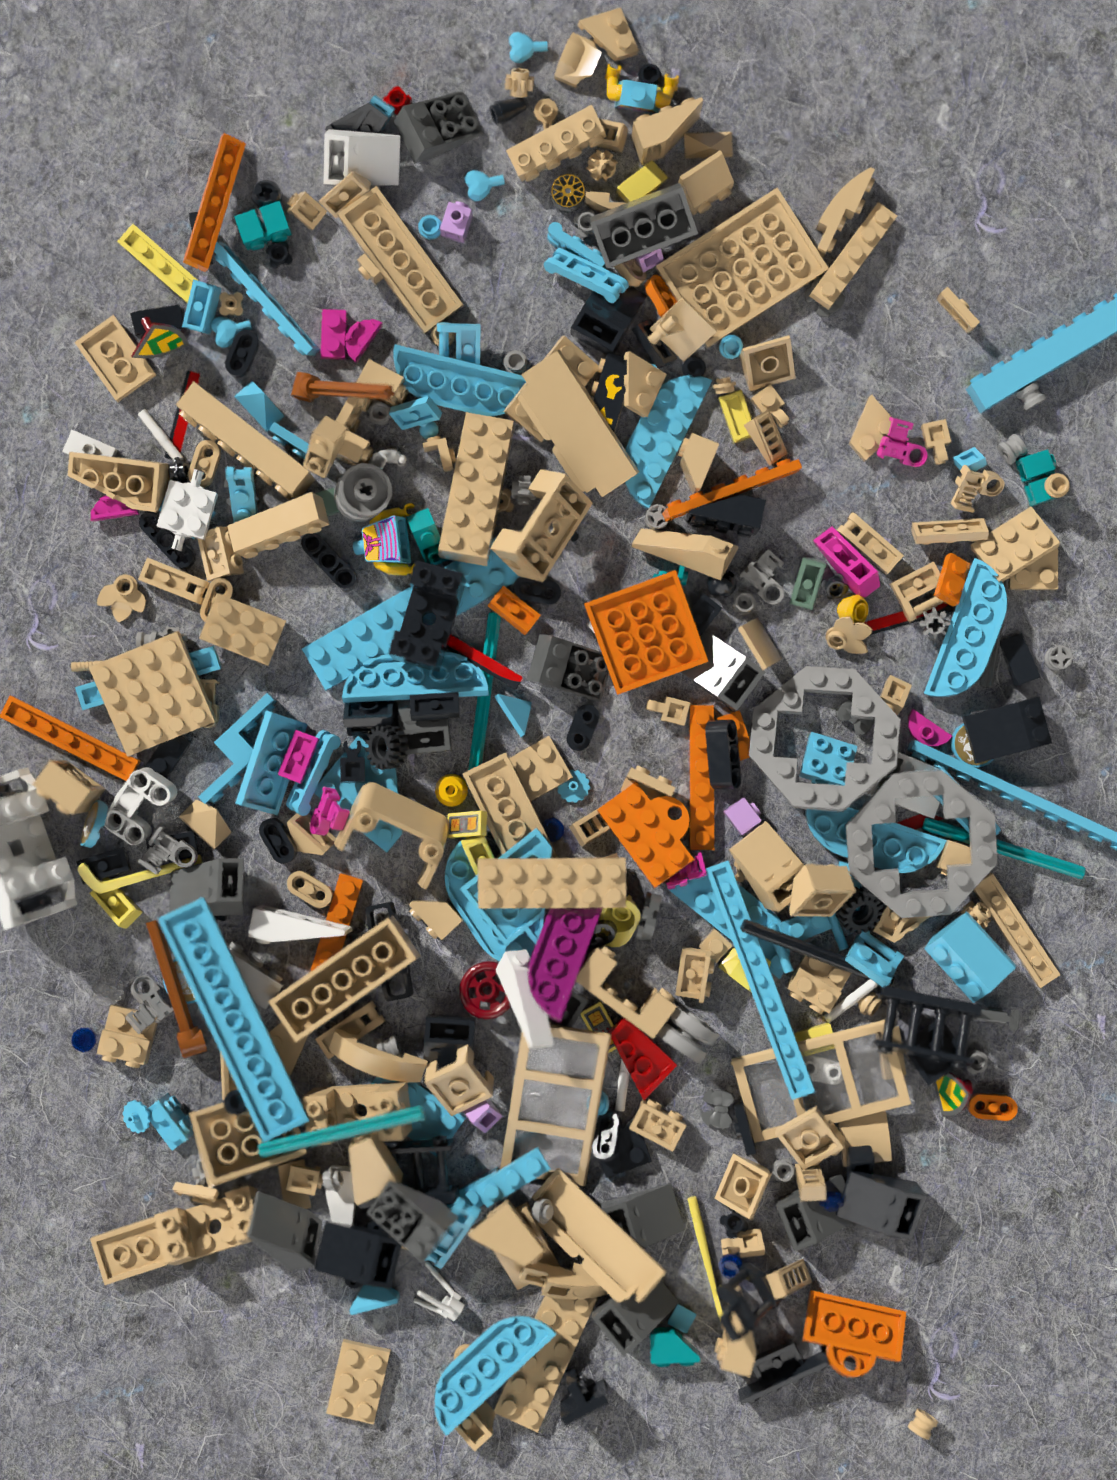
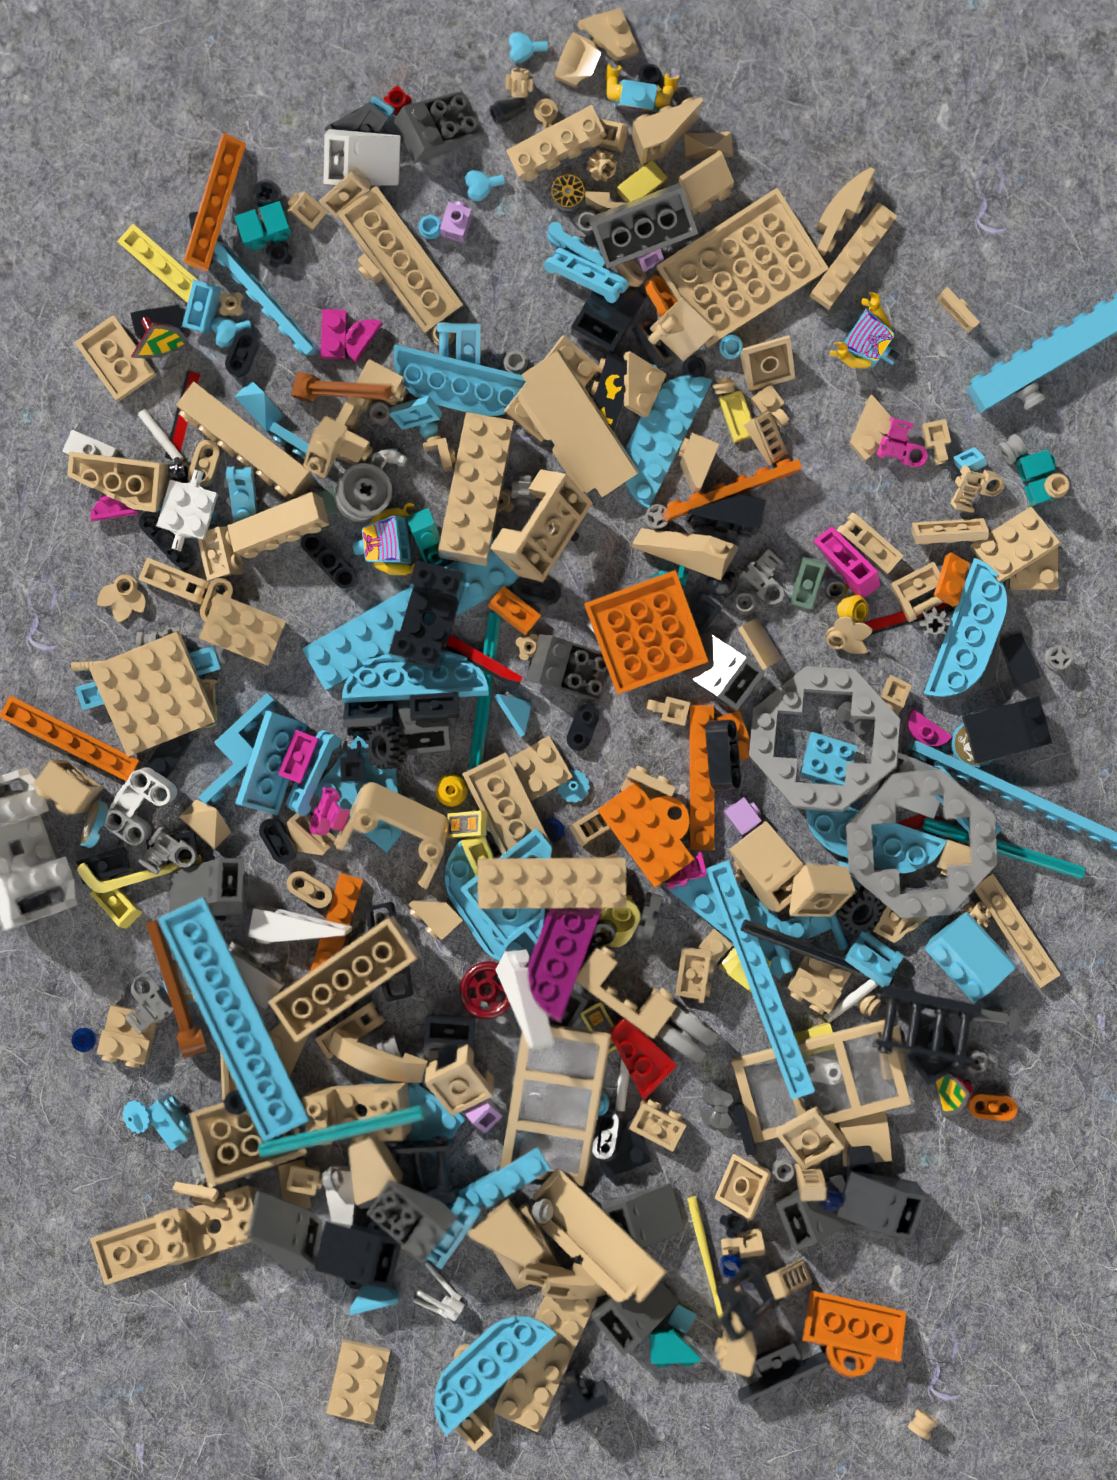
none -> tan plate [516,634,539,660]
none -> torso [830,292,900,368]

